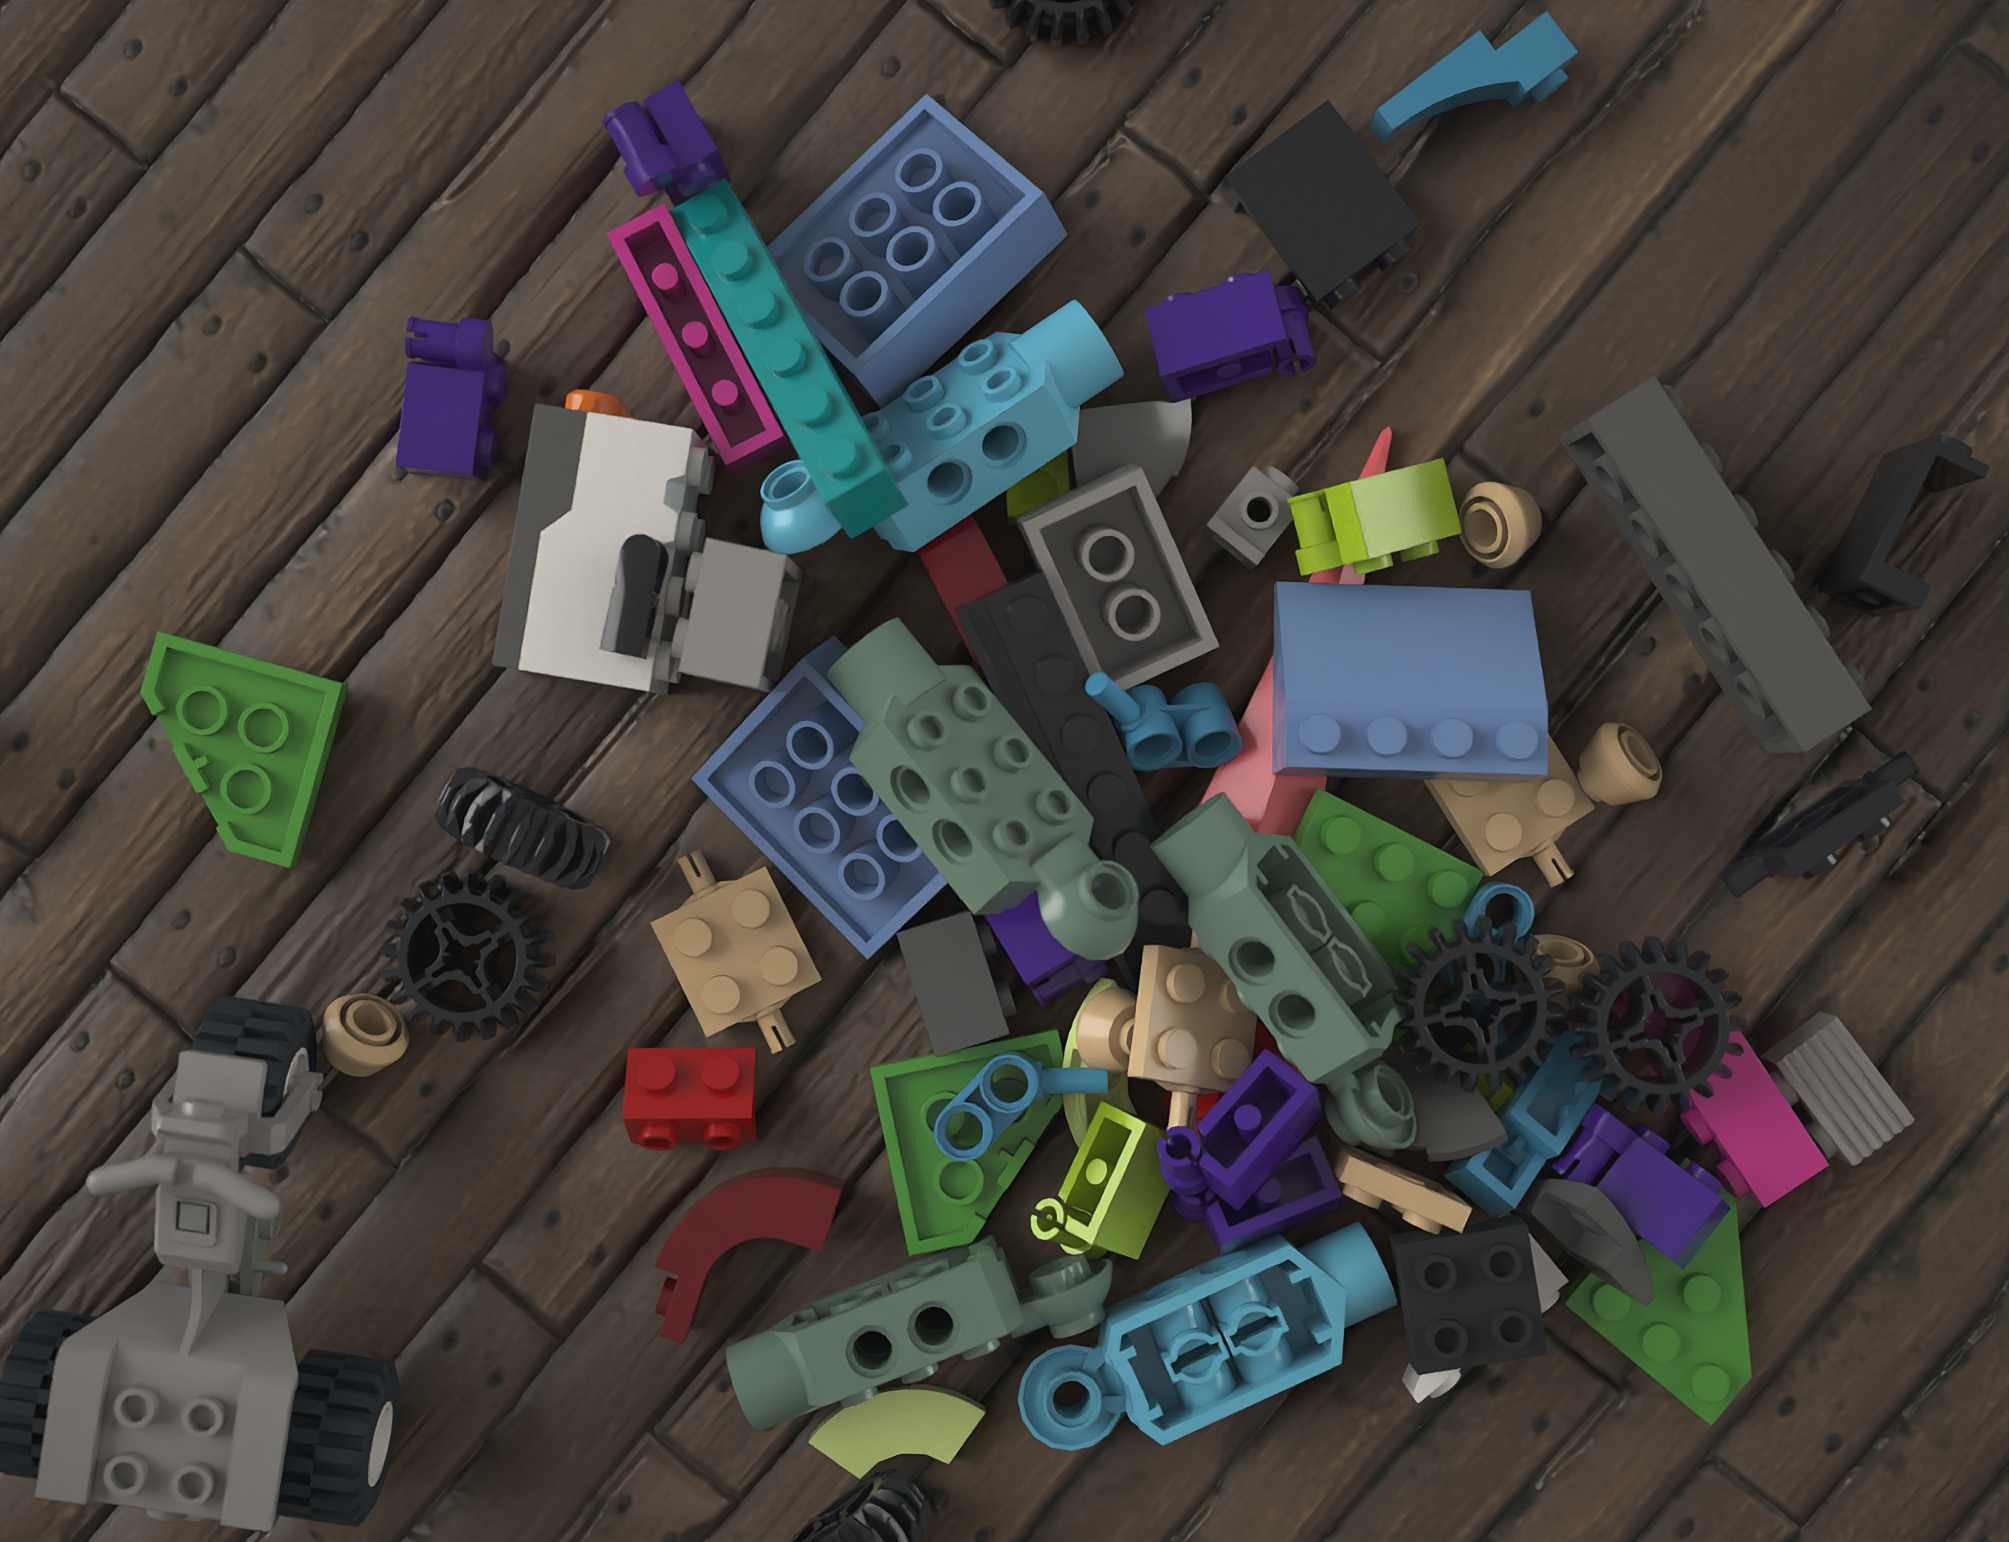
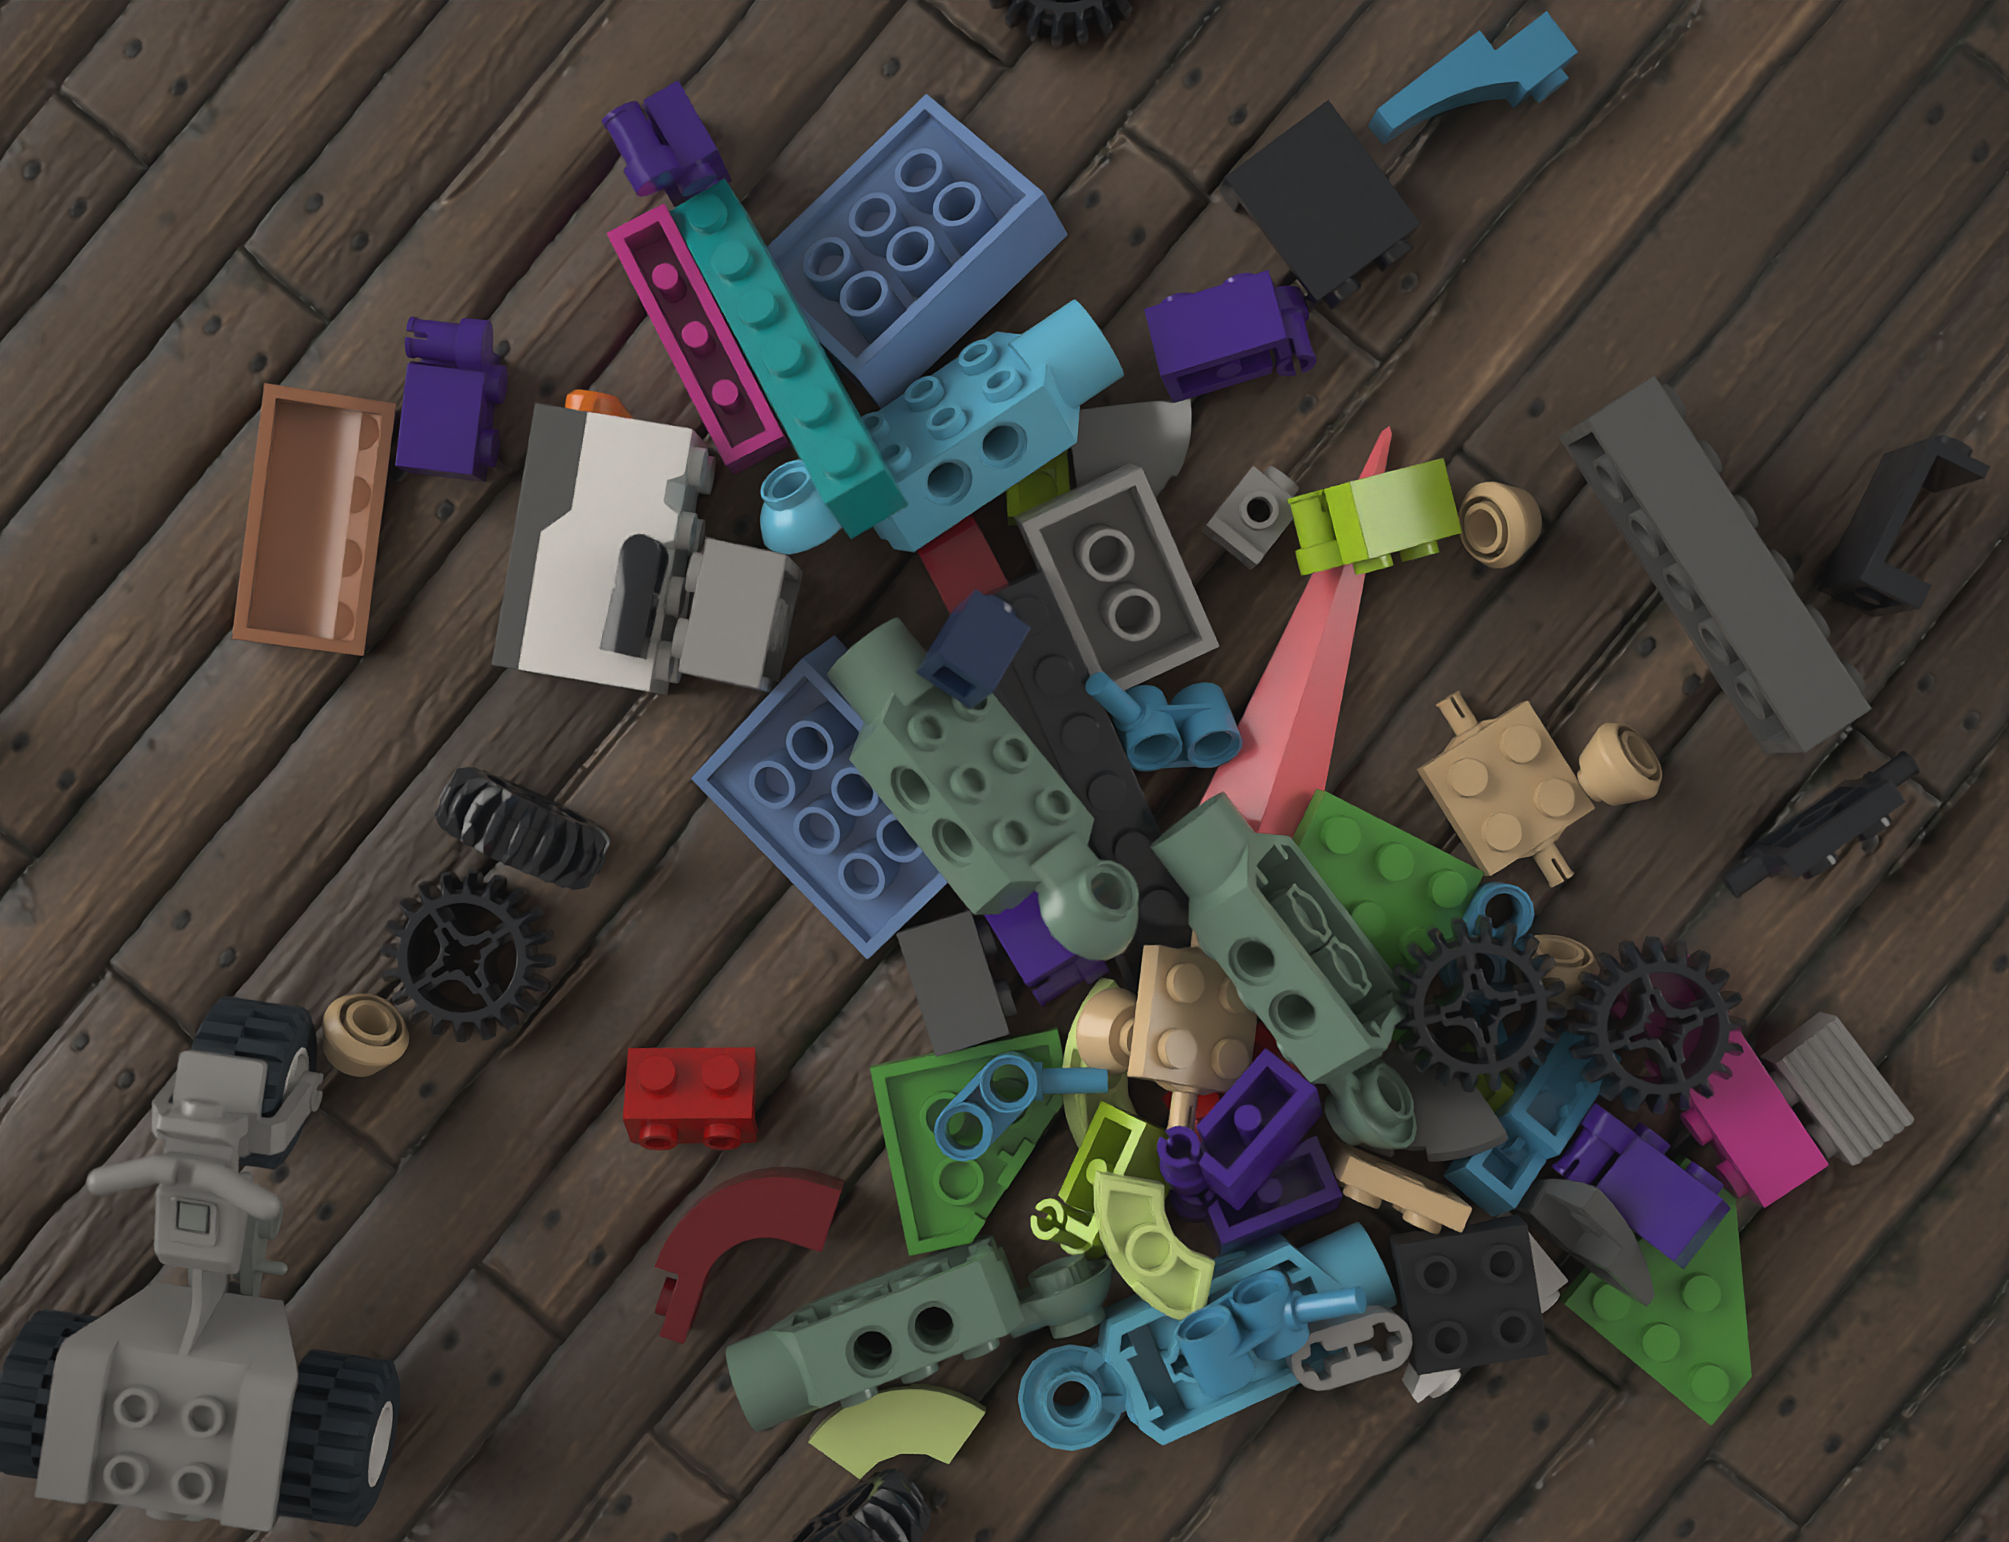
bright green plate [140,631,349,868] -> none
tan plate [650,849,822,1054] -> none
medium blue slope [1272,582,1548,783] -> none
none -> nougat slope [232,383,396,656]
none -> dark blue brick [916,589,1031,709]
none -> yellowish green tile [1094,1170,1215,1321]
none -> dark azure beam [1174,1270,1366,1397]
none -> light grey beam [1286,1305,1413,1391]

